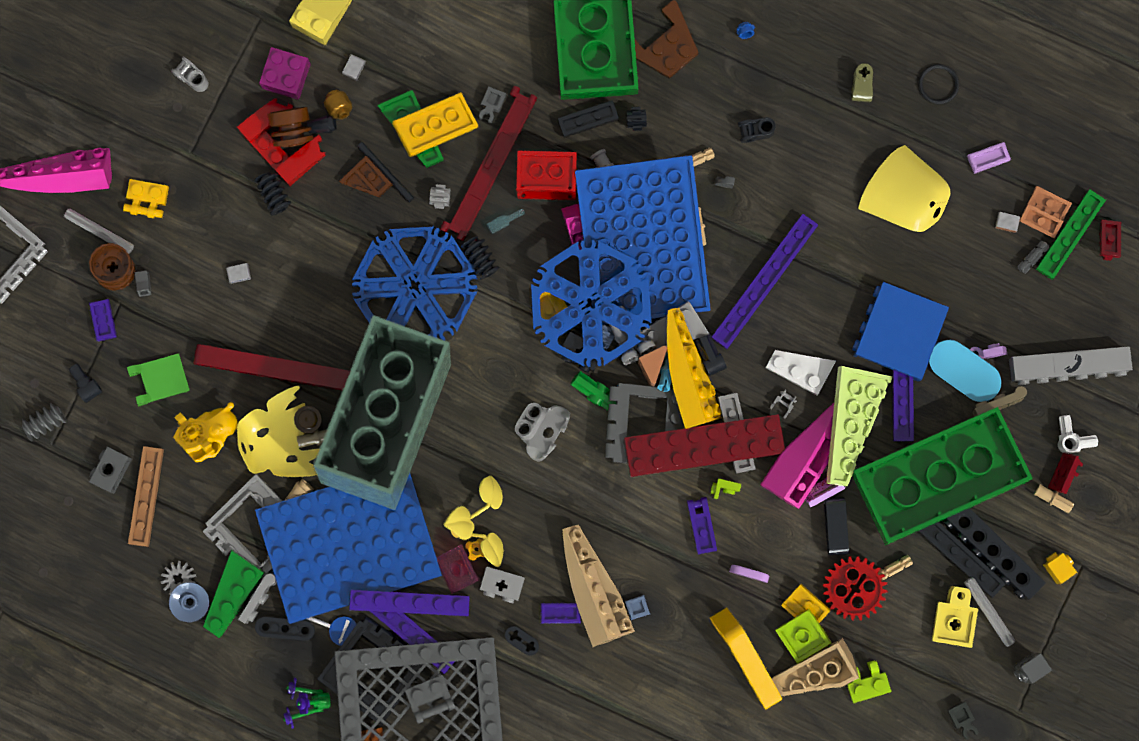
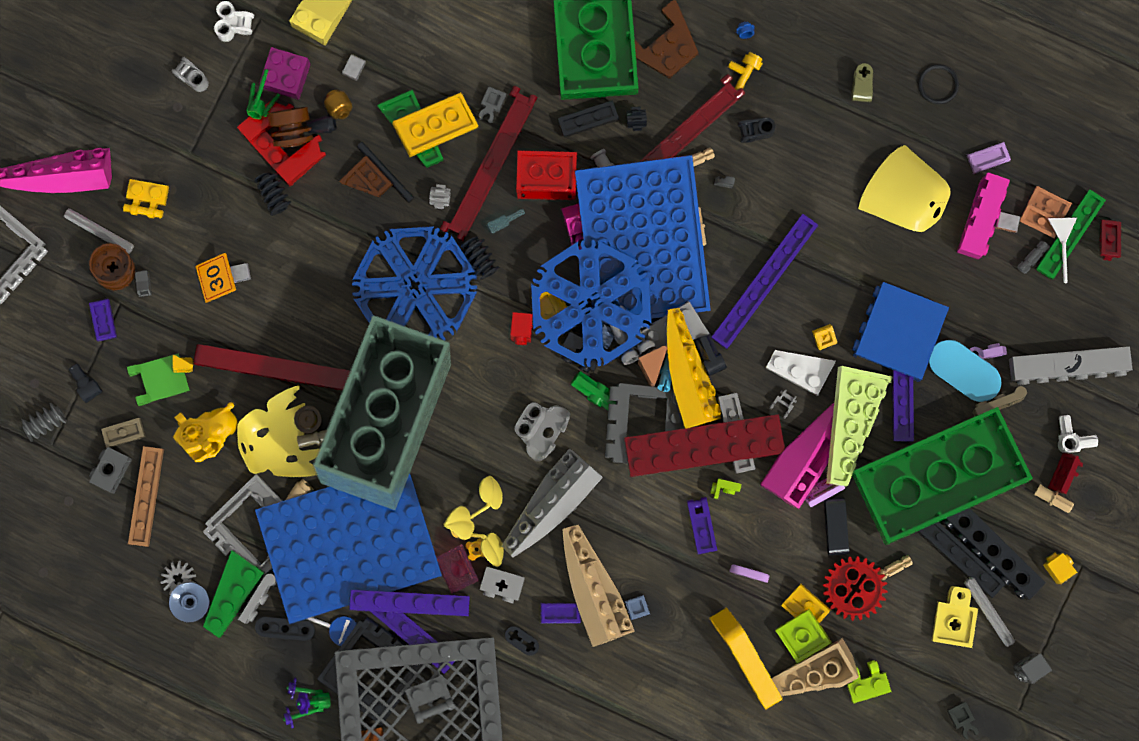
none -> dark tan plate [101,418,146,448]
none -> yellow slope [173,355,193,373]
none -> light orange piece [196,253,236,303]
none -> white piece [214,1,254,42]
none -> green plant [246,69,280,119]
none -> light grey wedge [502,449,603,557]
none -> red brick [510,312,533,345]
none -> dark red piece [639,74,745,162]
none -> yellow piece [728,52,763,90]
none -> yellow tile [812,324,837,350]
none -> dark pink wedge [957,172,1010,260]
none -> white piece [1048,218,1077,283]

